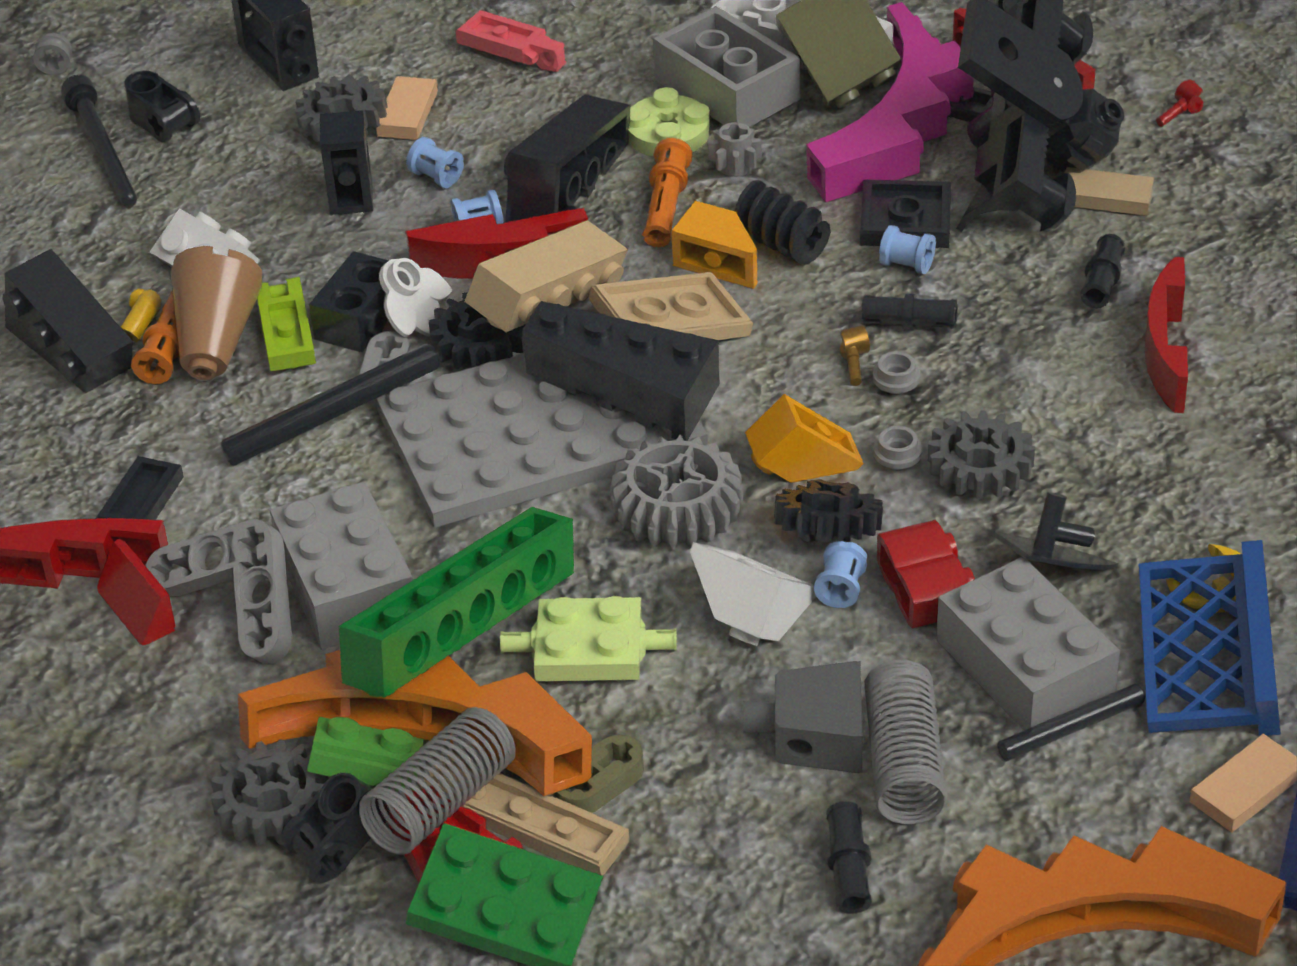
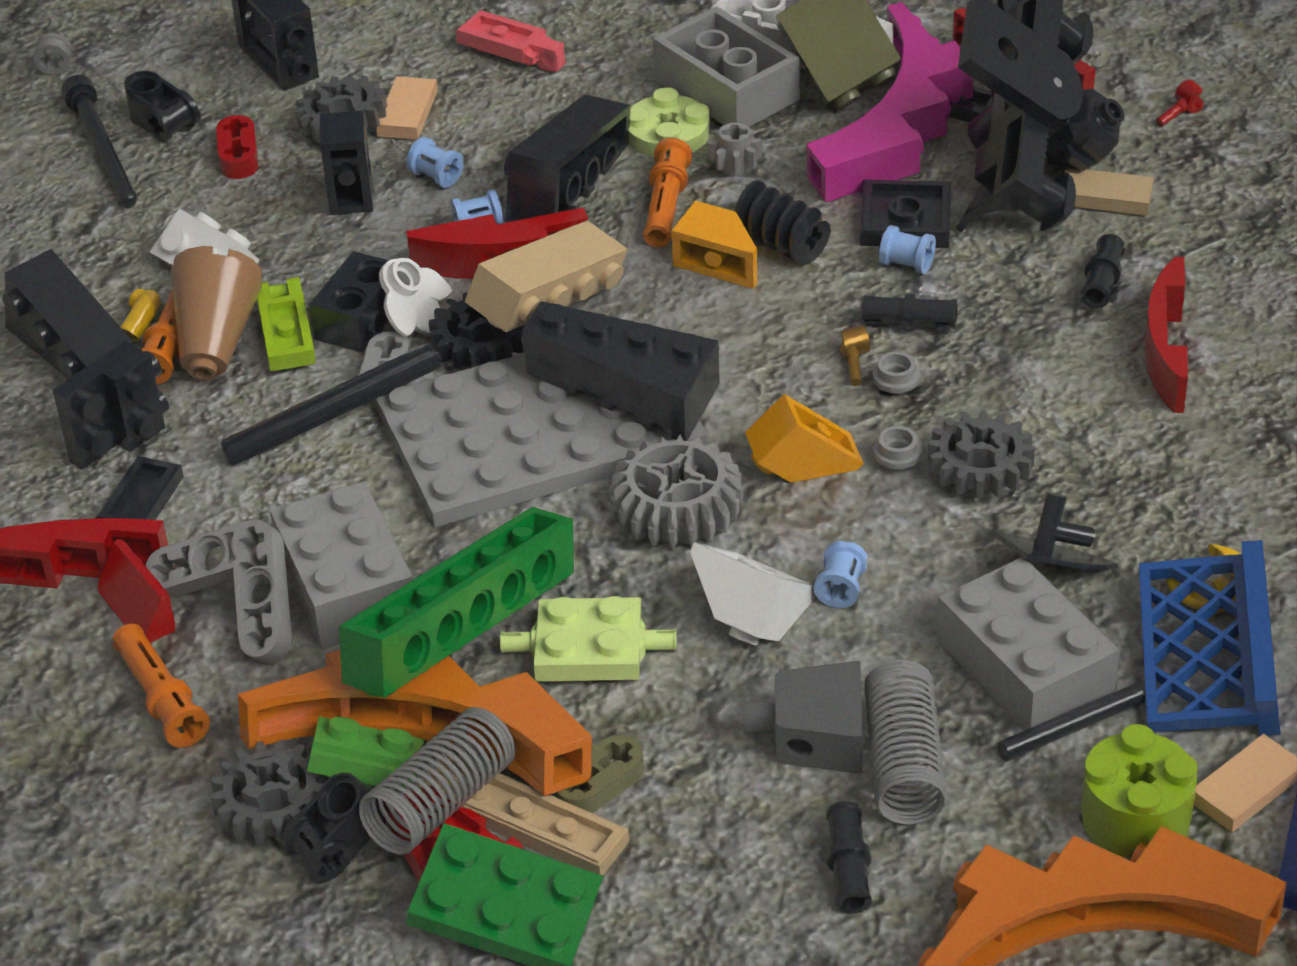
tan tile [589,272,753,340] -> none
black gear [774,479,884,543] -> none
red brick [877,520,975,628] -> none
none -> black plate [53,341,169,470]
none -> orange pin [112,623,210,748]
none -> red beam [216,115,259,179]
none -> lime brick [1081,724,1198,858]

